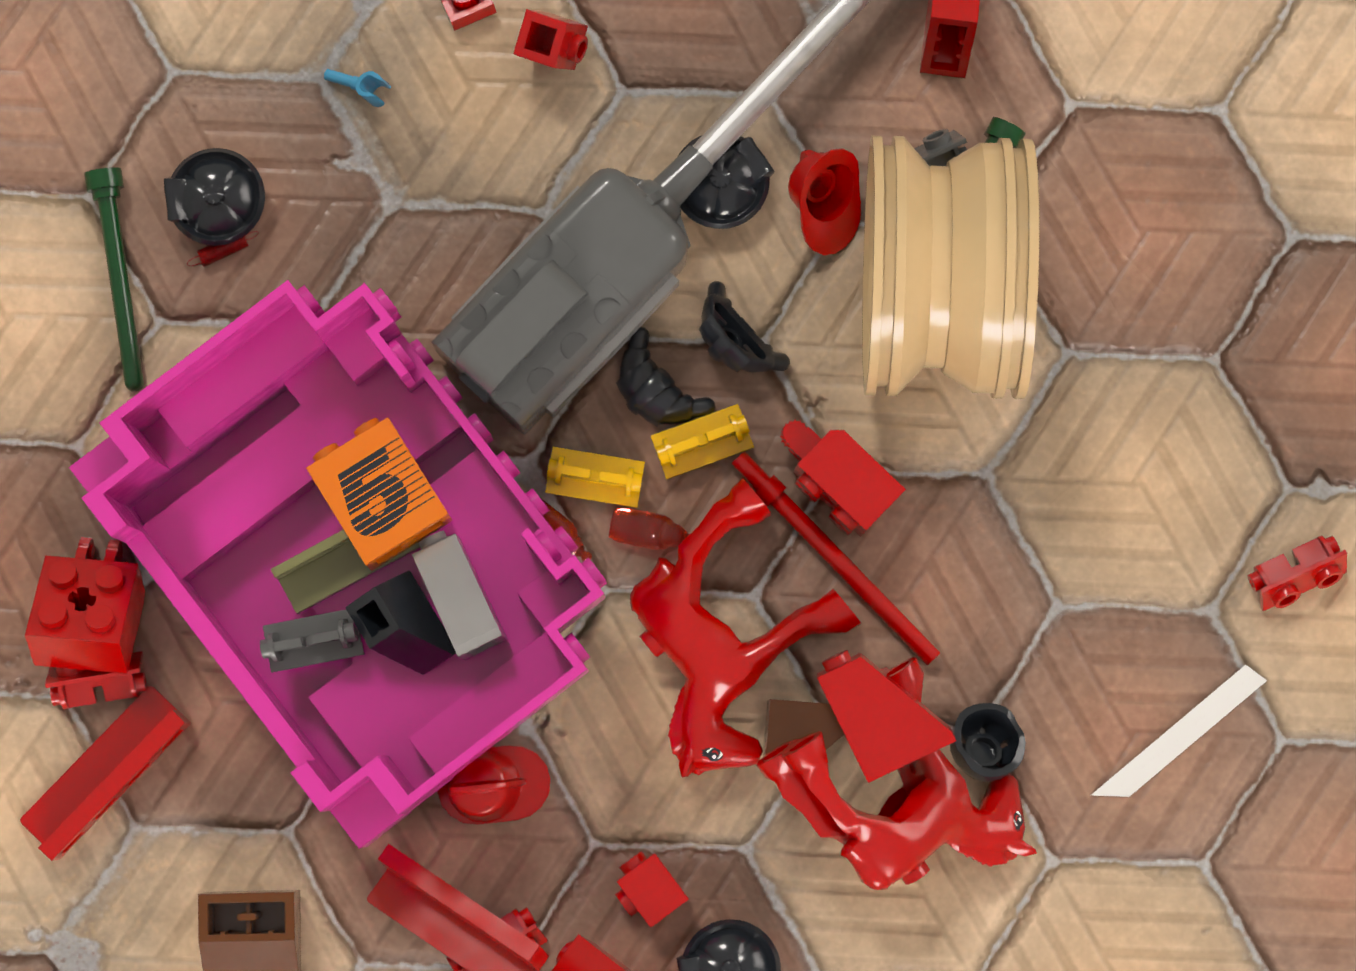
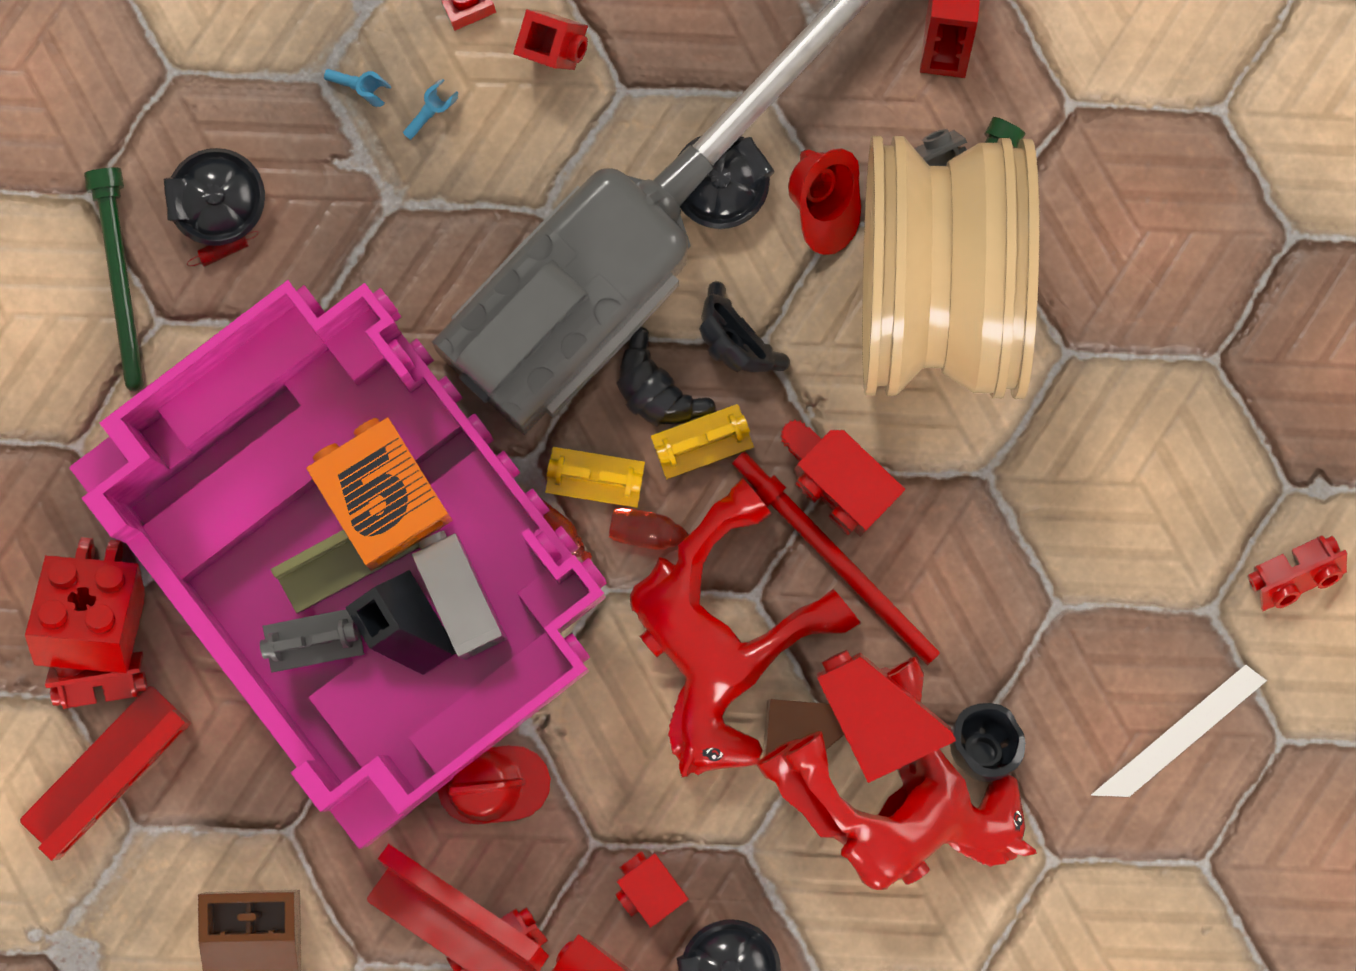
none -> dark azure hand [403,79,458,140]

